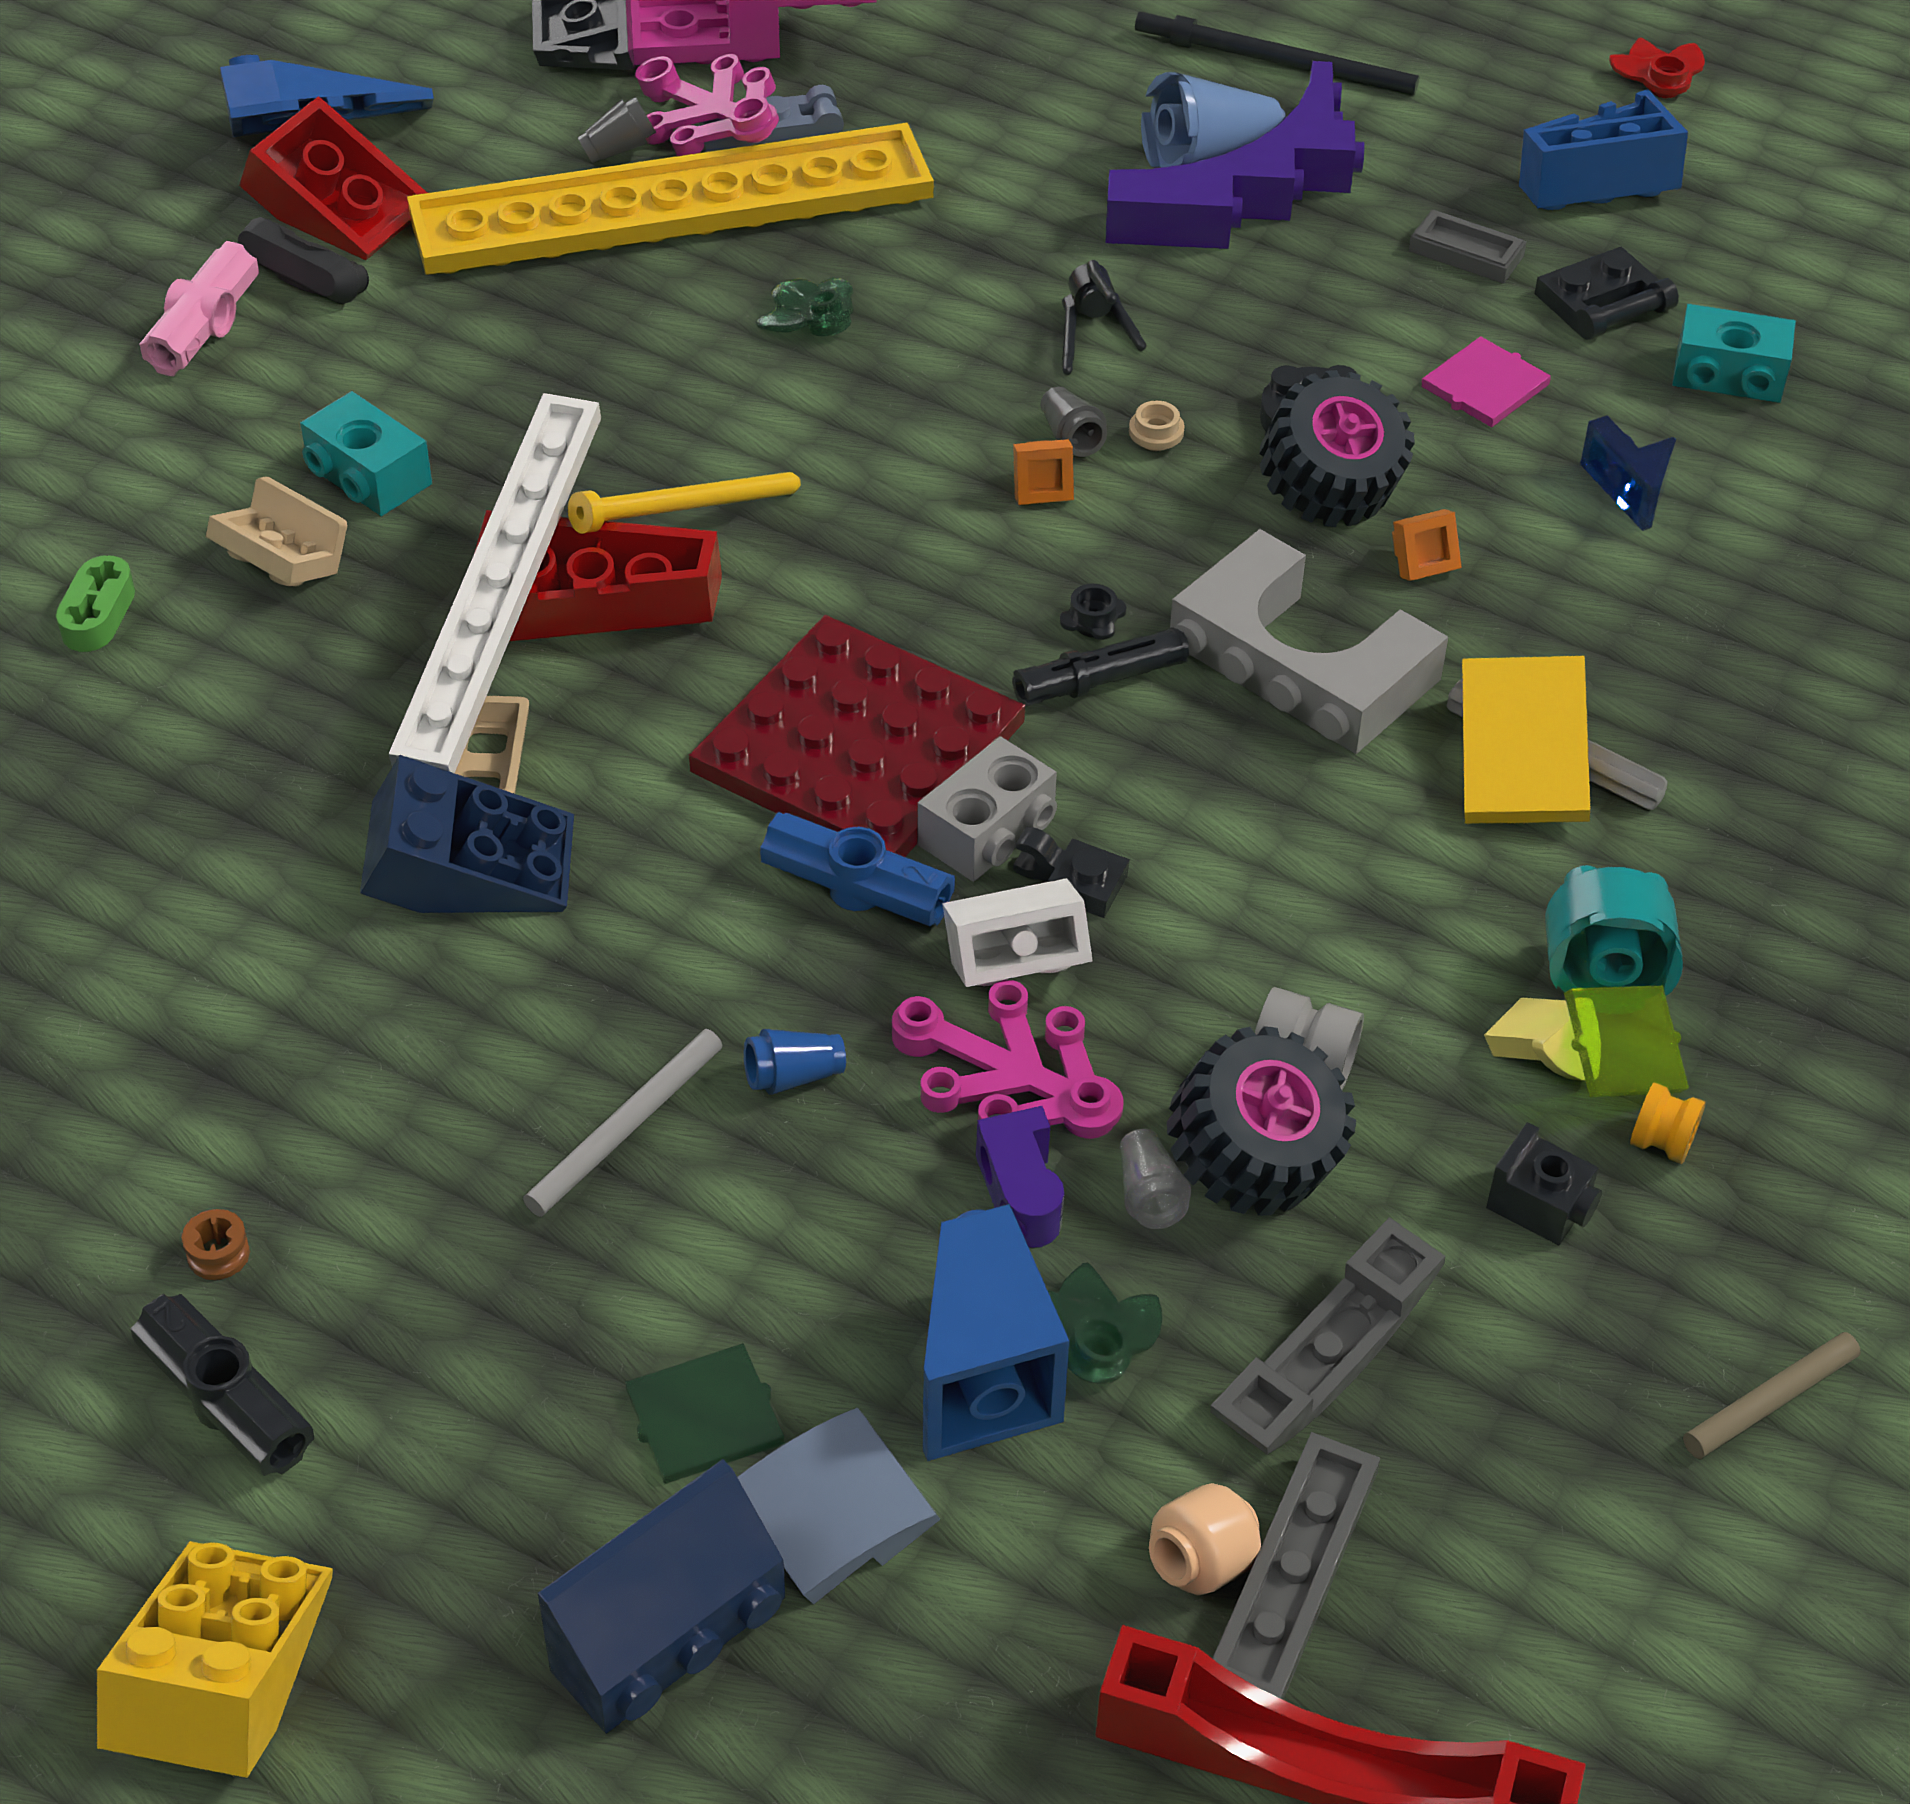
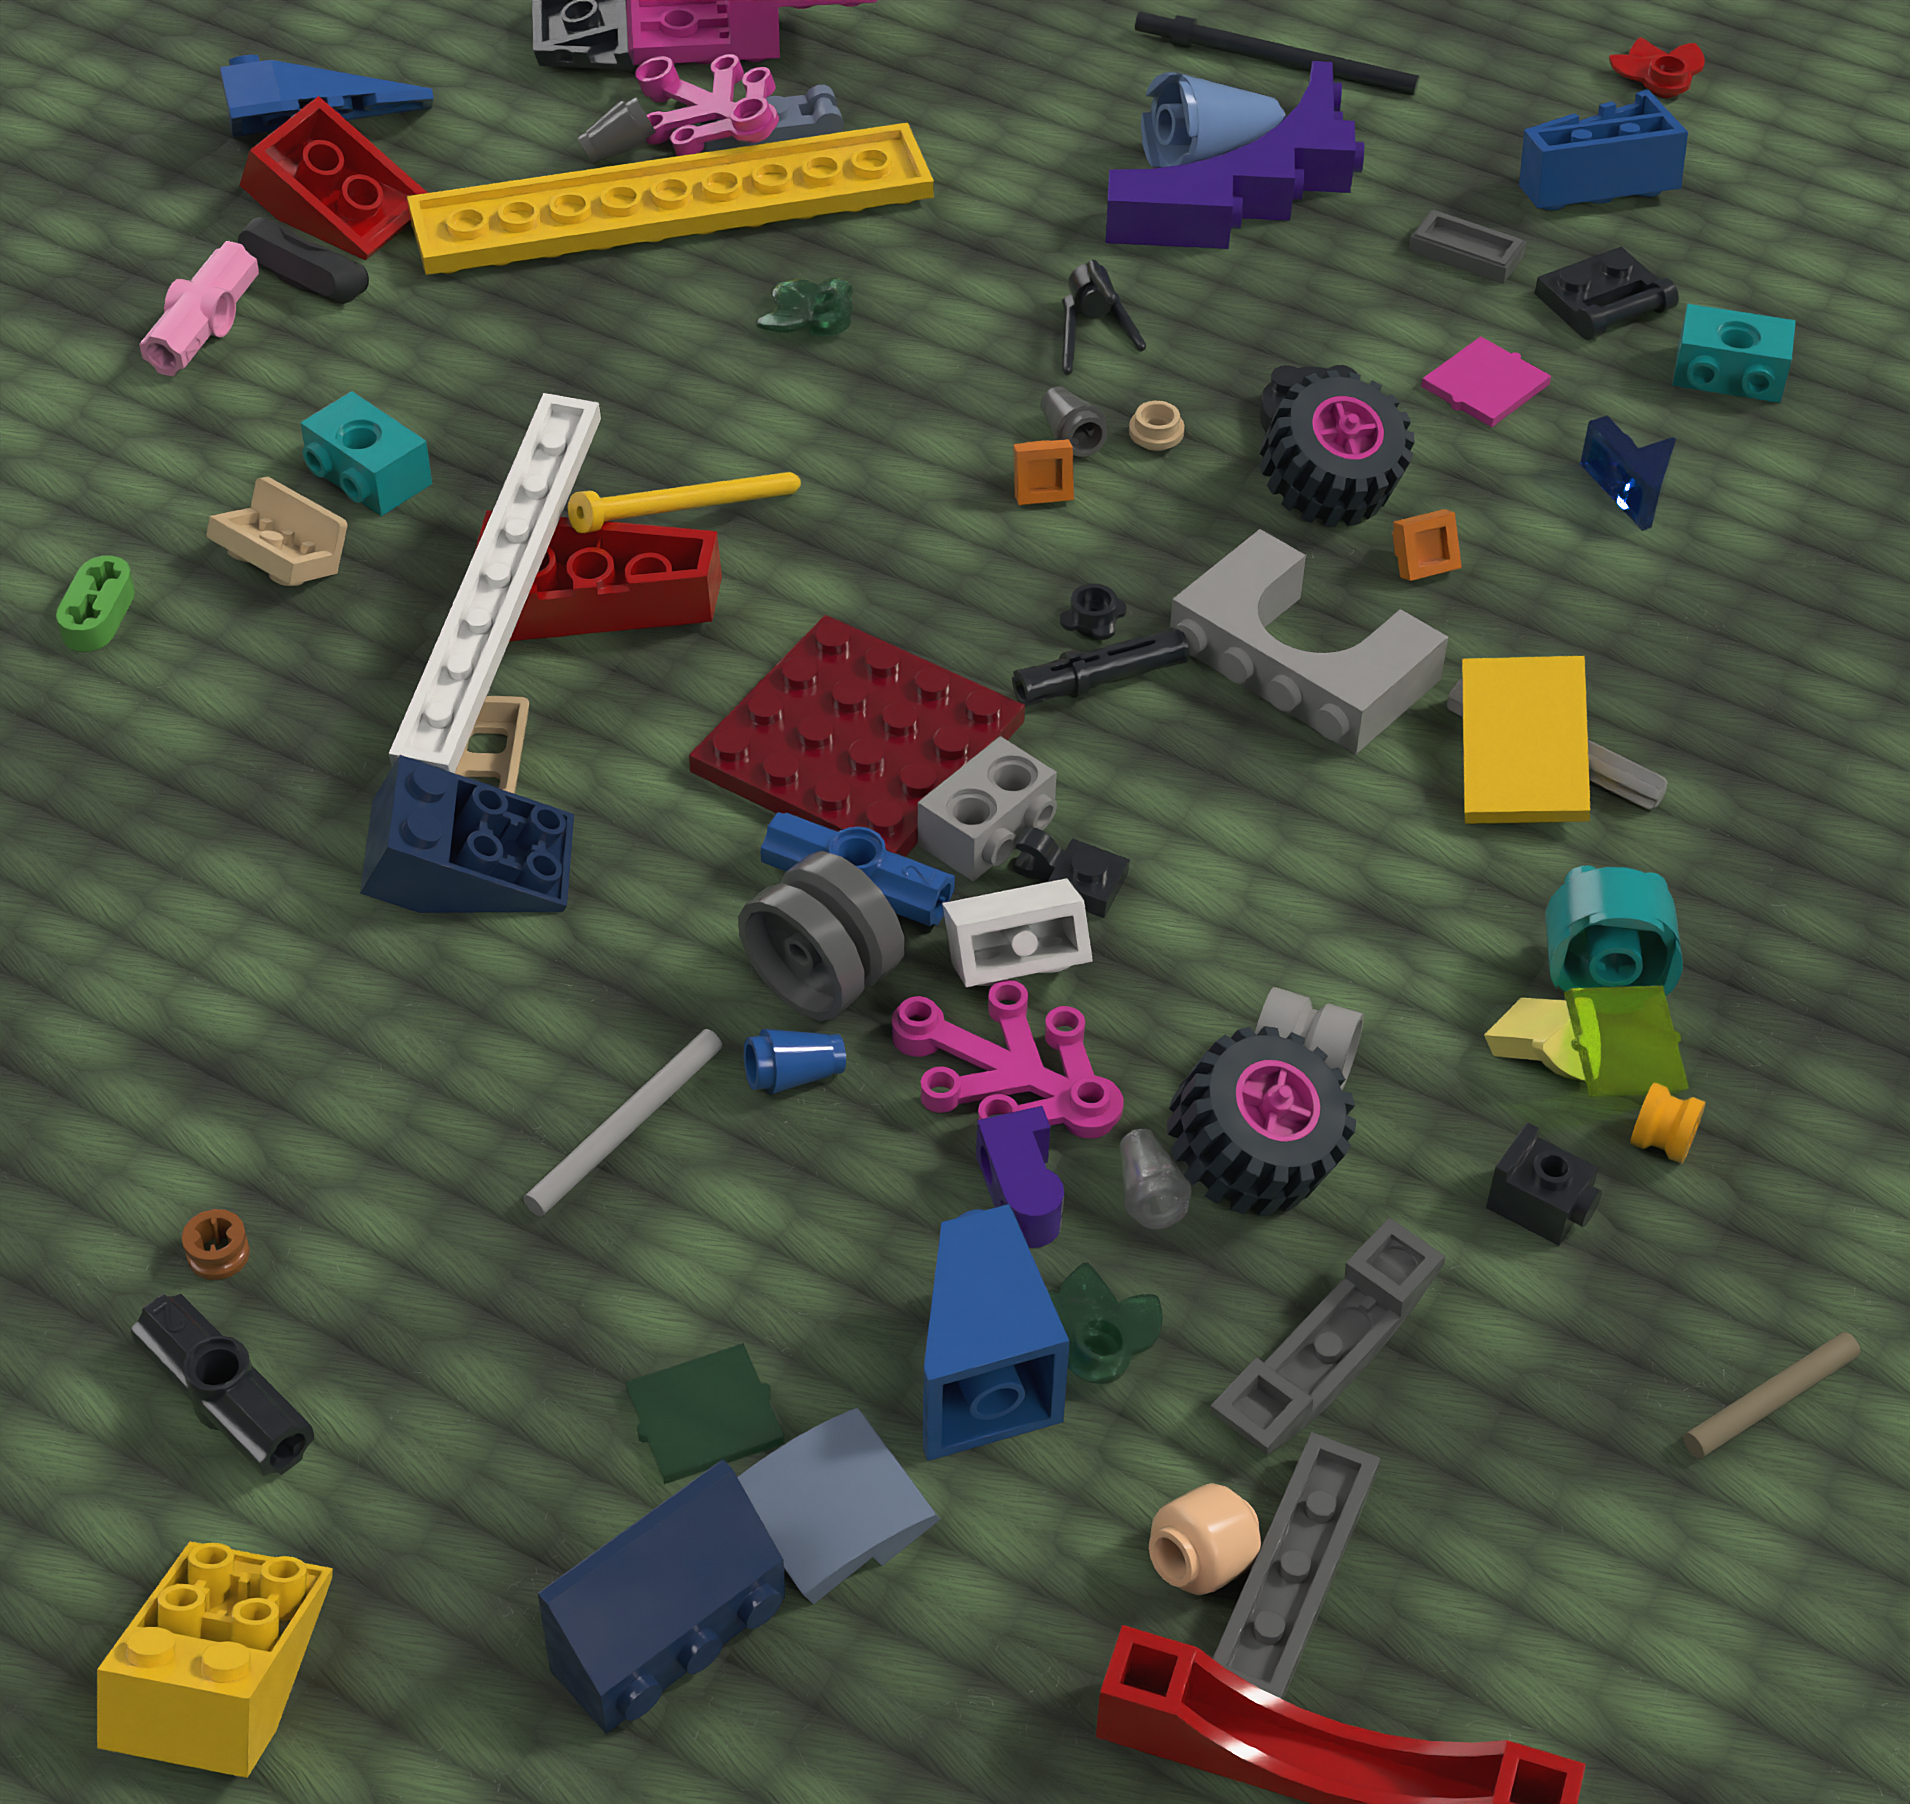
none -> dark grey wheel [738,851,904,1021]

